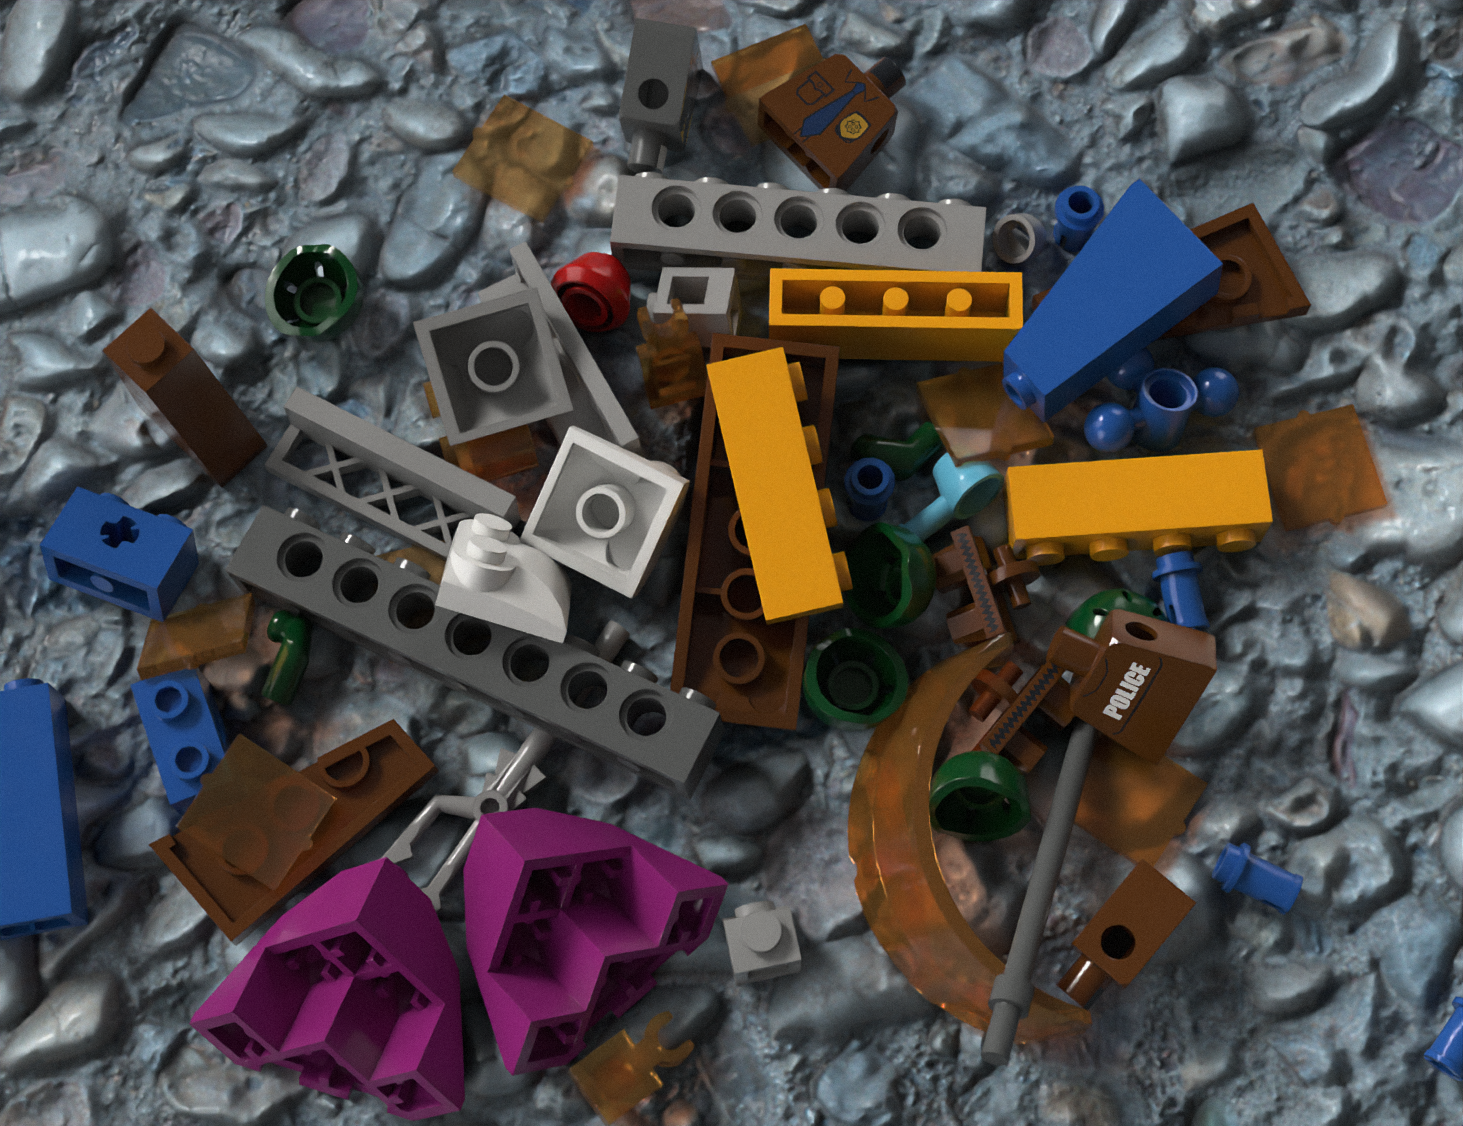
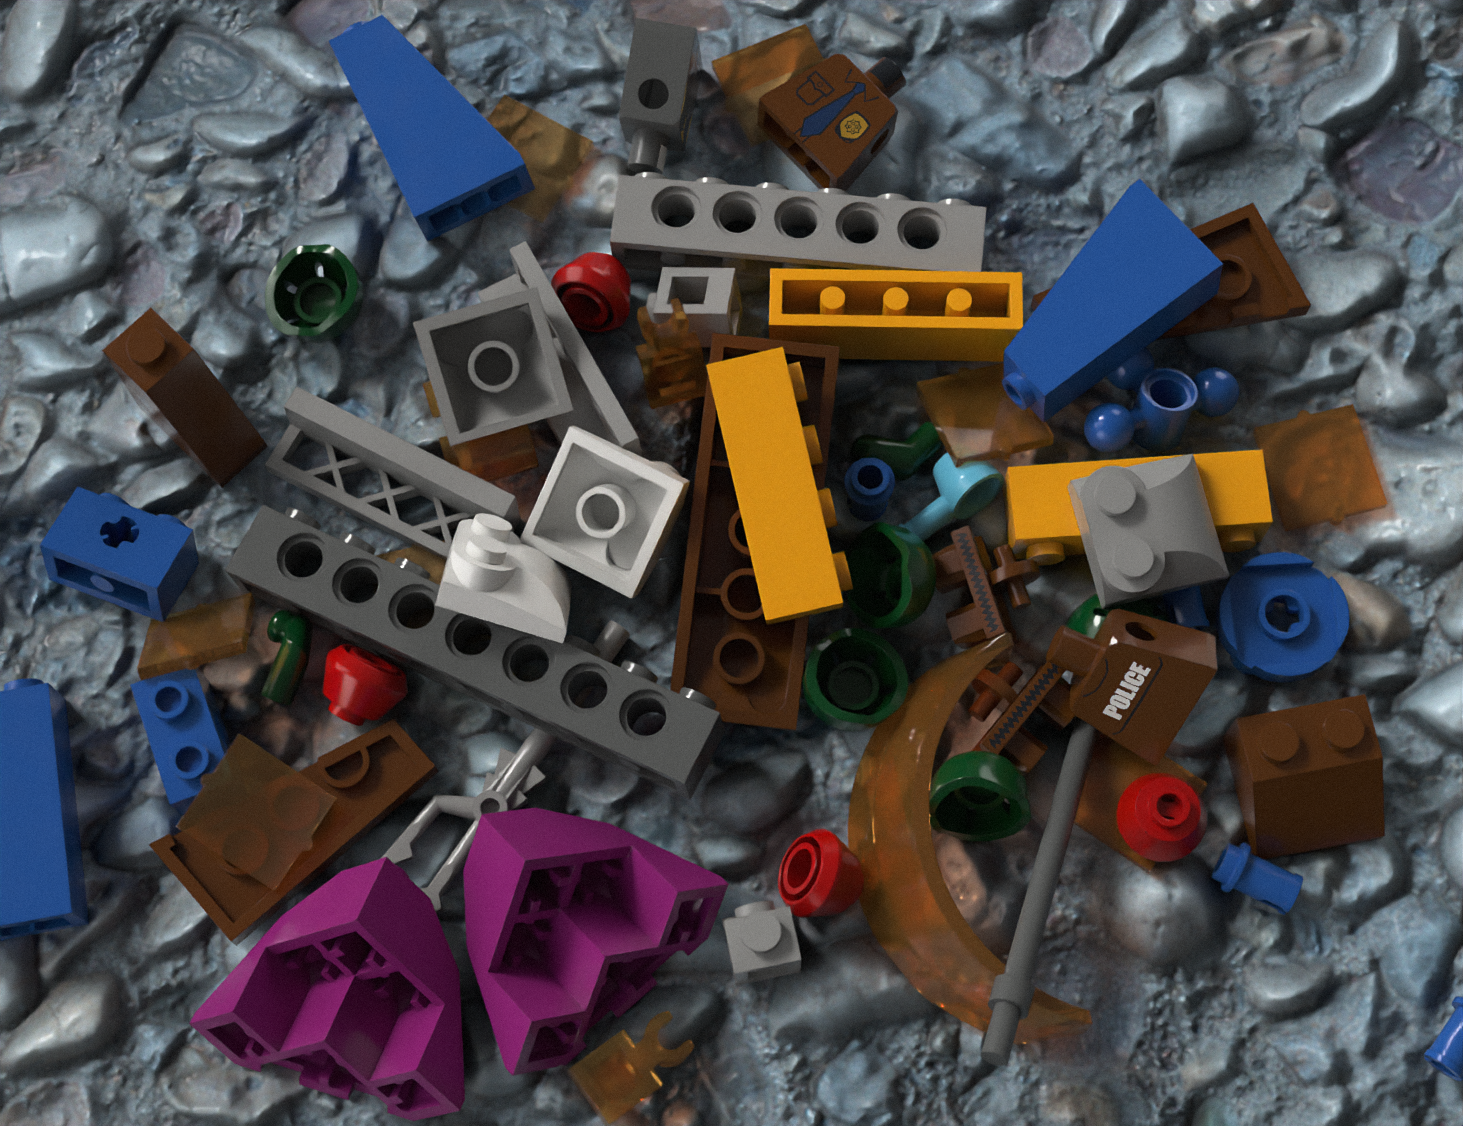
light grey hinge [992,213,1047,264] -> none
blue pin [1053,185,1104,252] -> none
reddish brown torso [1056,858,1196,1012] -> none
none -> red cone [323,644,408,726]
none -> blue slope [329,15,535,242]
none -> red cone [778,829,864,918]
none -> light grey slope [1067,453,1229,609]
none -> red cone [1116,773,1207,862]
none -> blue plate [1215,552,1350,682]
none -> reddish brown slope [1222,694,1385,861]

